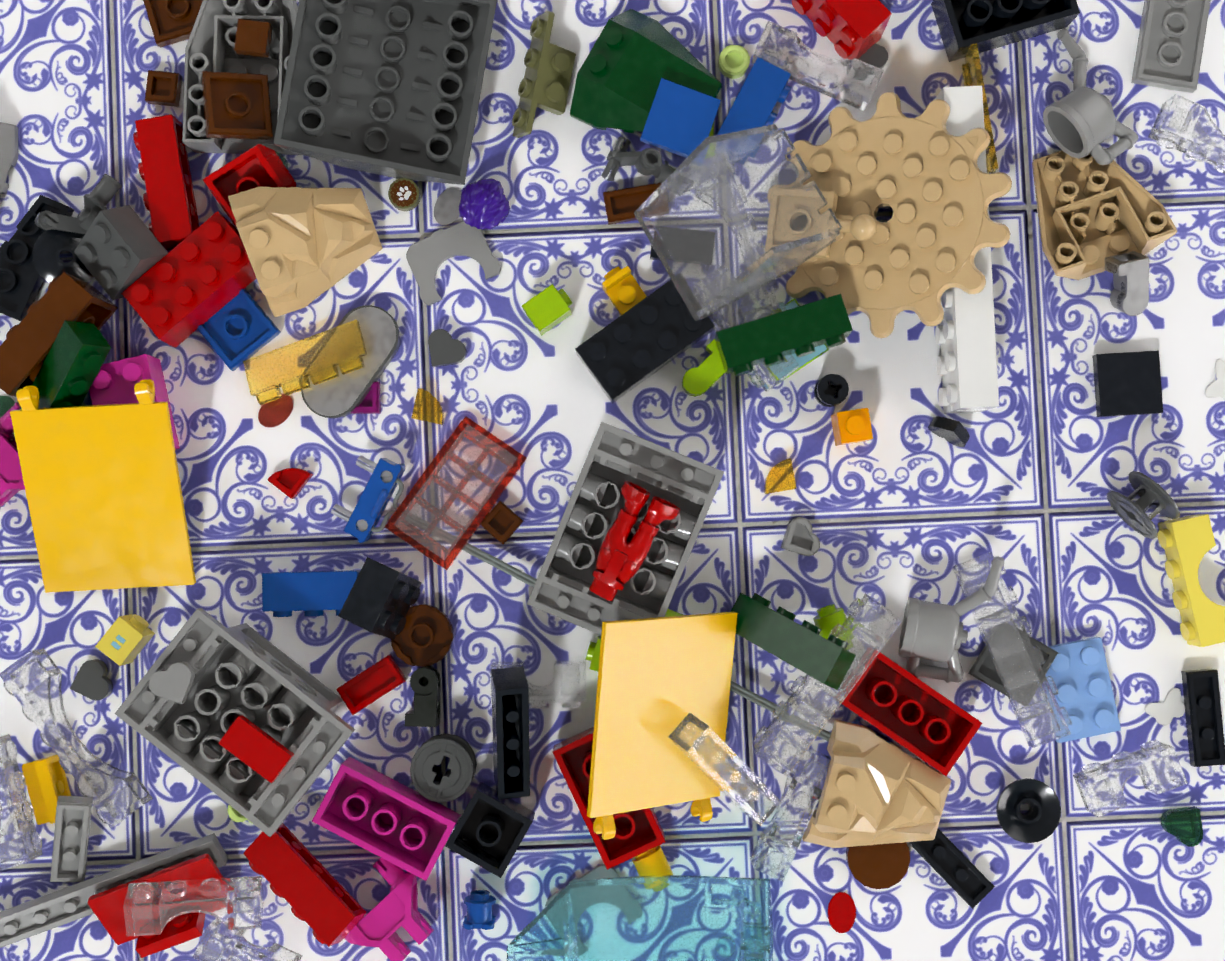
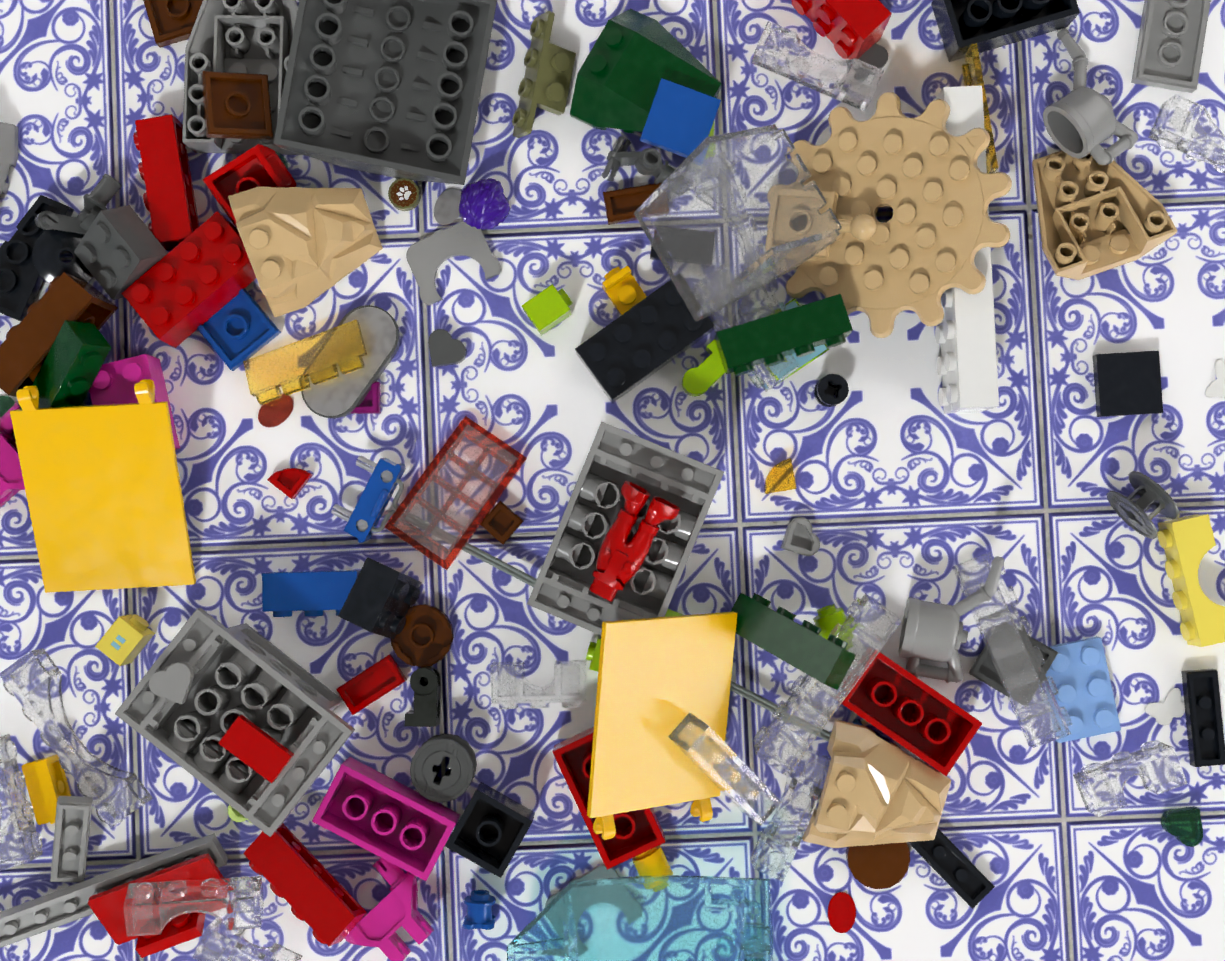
dark grey tile [70,659,113,700] -> none
reddish brown tile [145,70,182,107] -> none
reddish brown tile [234,19,272,57] -> none
clear yellow tile [411,388,444,425] -> none
black brick [491,666,530,800] -> none
blue brick [713,57,792,165] -> none
yellowish green tile [718,45,750,79] -> none
light orange brick [831,408,873,446] -> none
black tile [928,416,970,447] -> none
black dish [996,778,1061,843] -> none
leg [1105,251,1149,316] -> none

